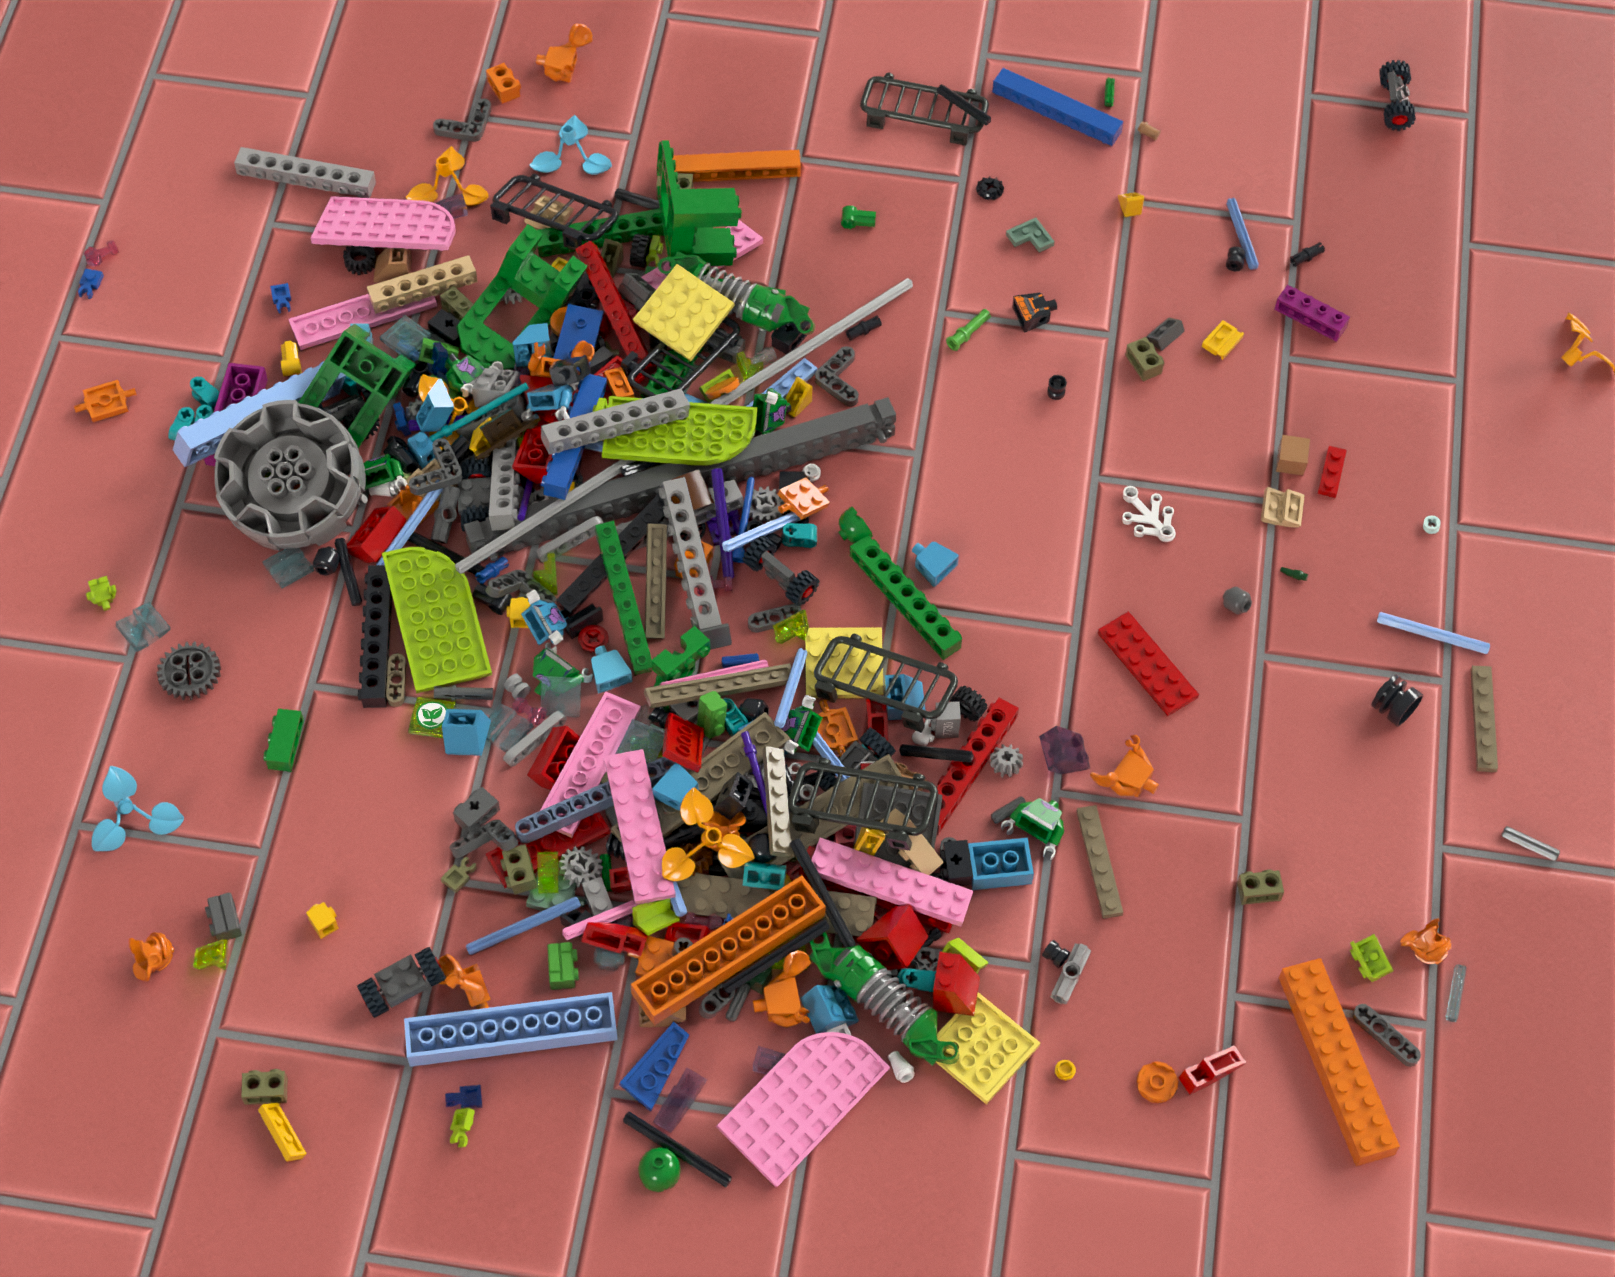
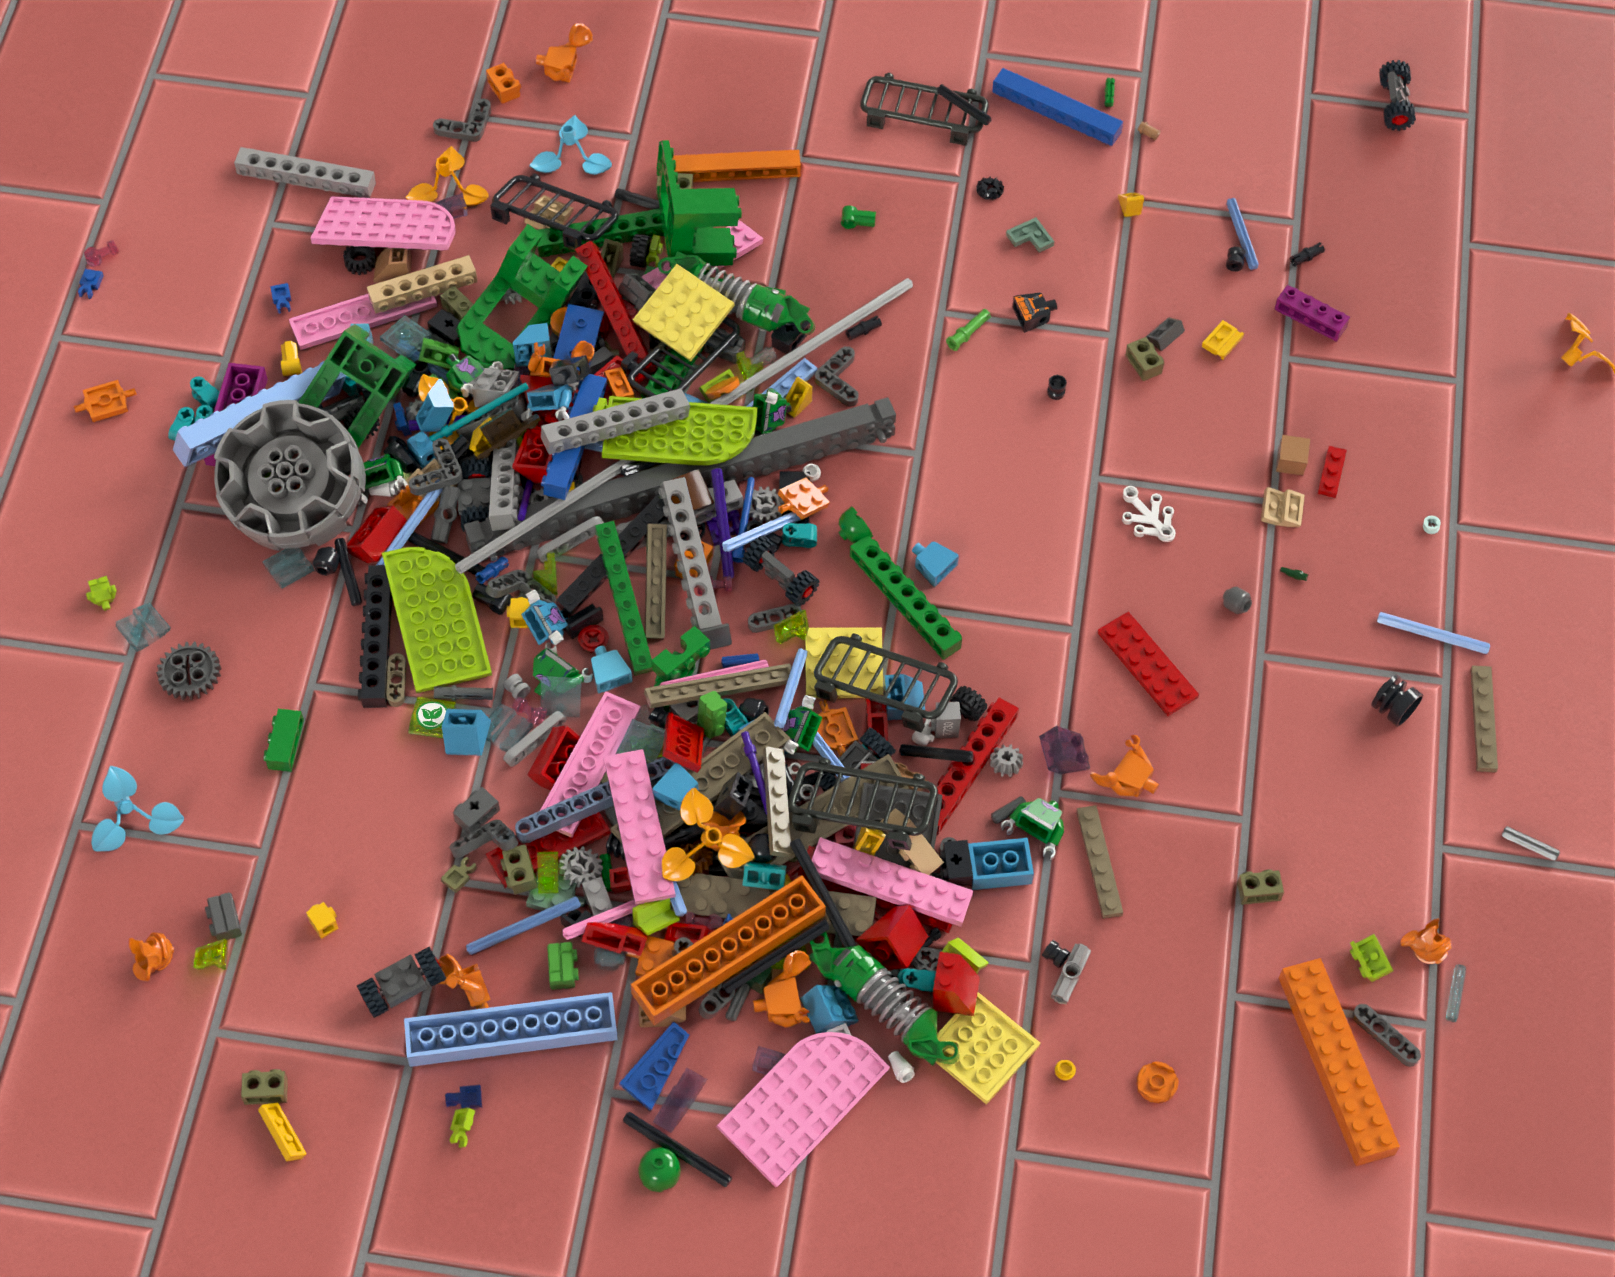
clear blue plate [432,342,448,376] -> none
red slope [1178,1046,1246,1095] -> none

